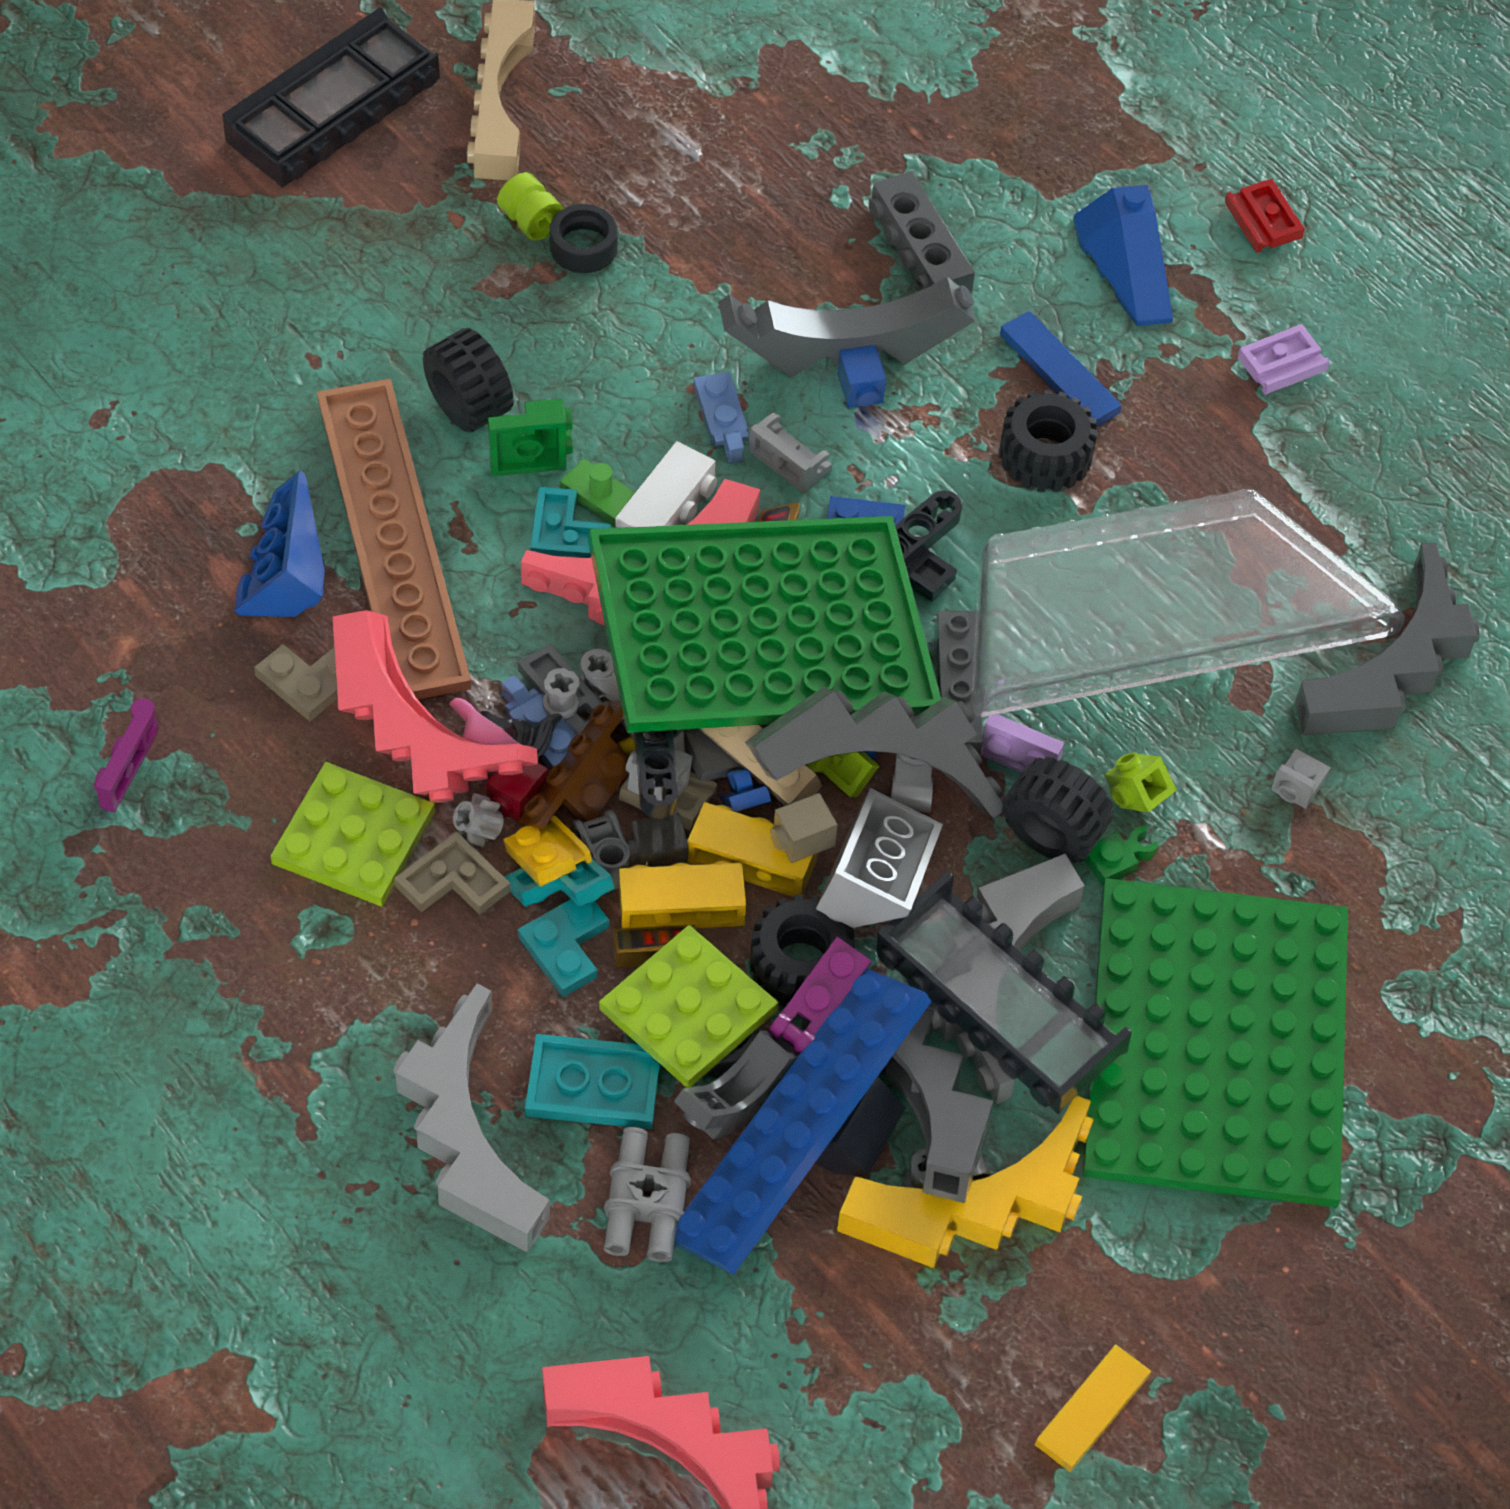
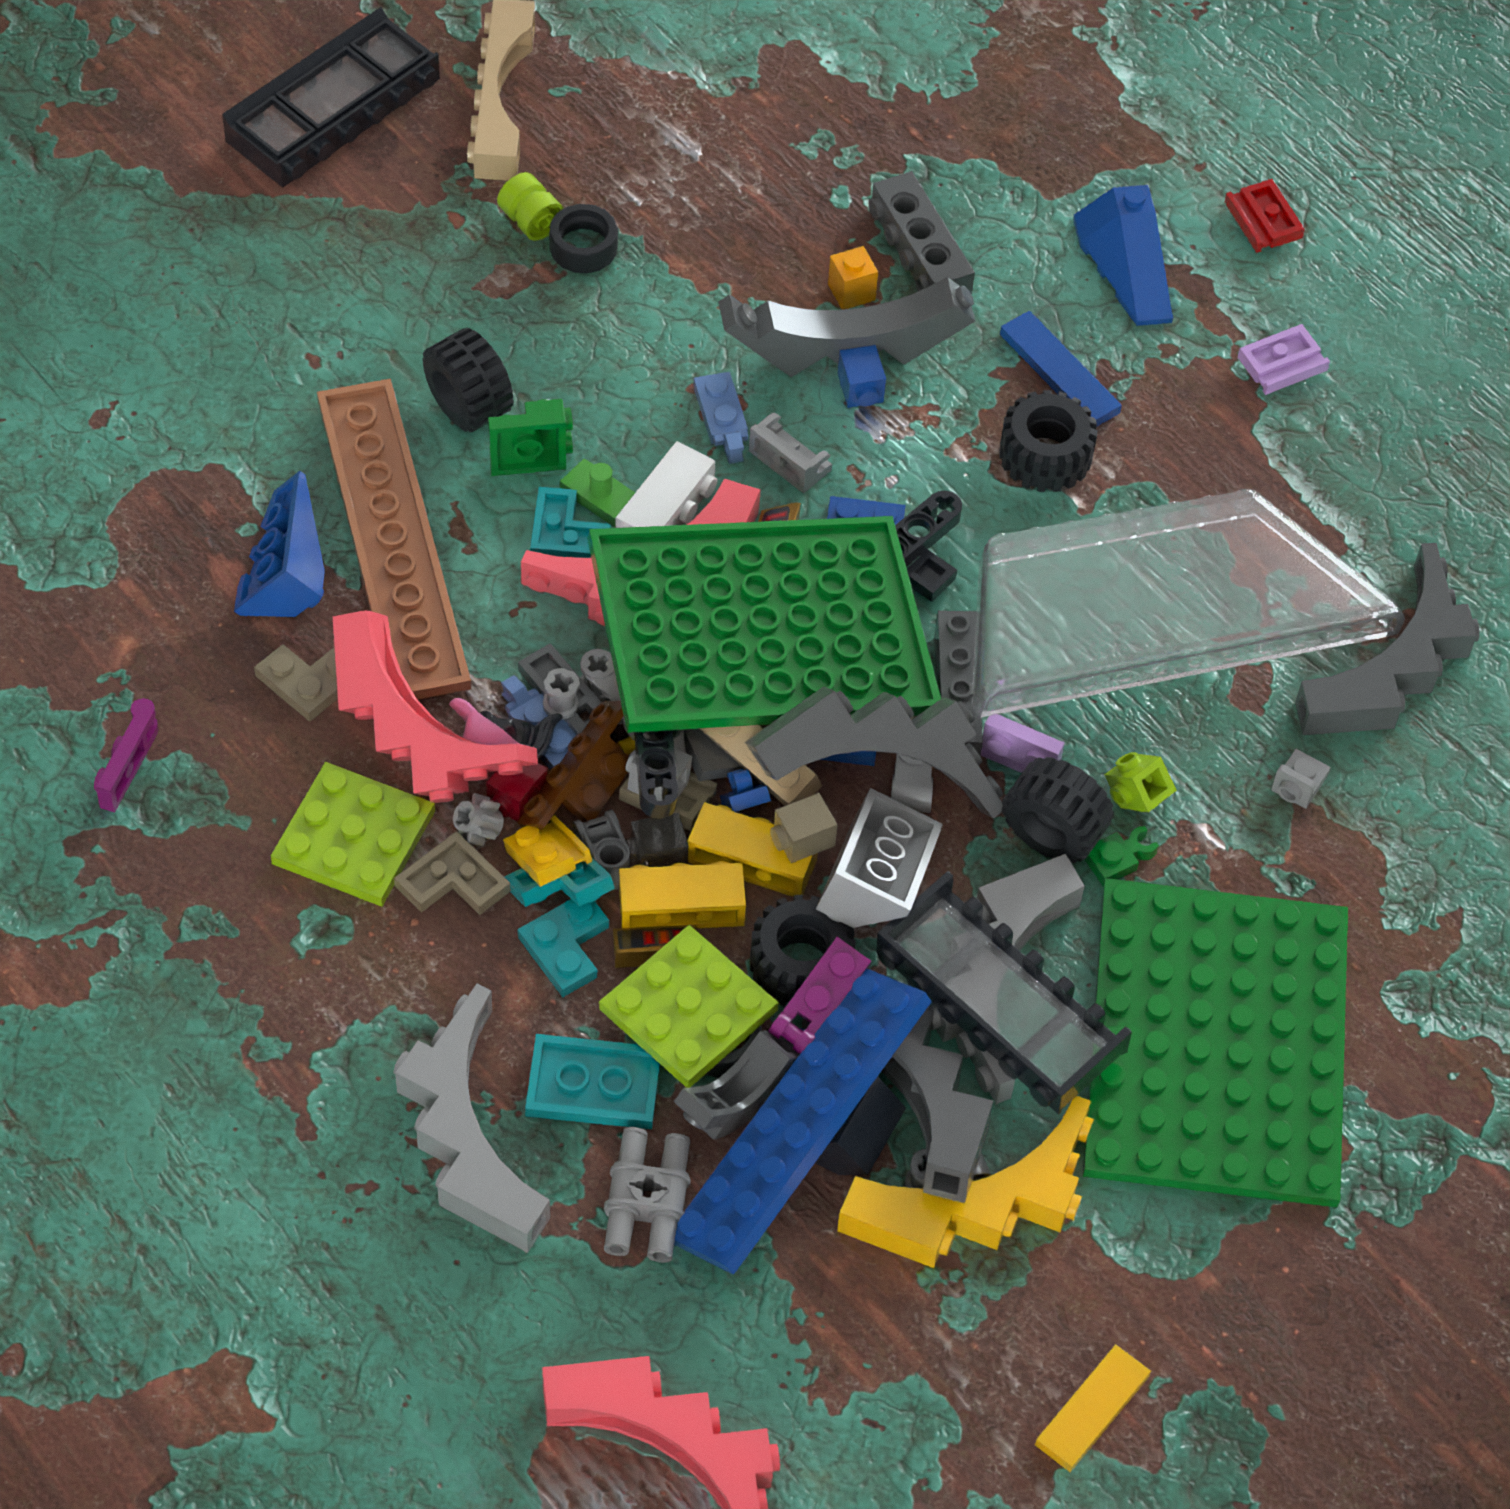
lime bracket [807,751,879,797] -> none
none -> light orange brick [828,246,878,310]

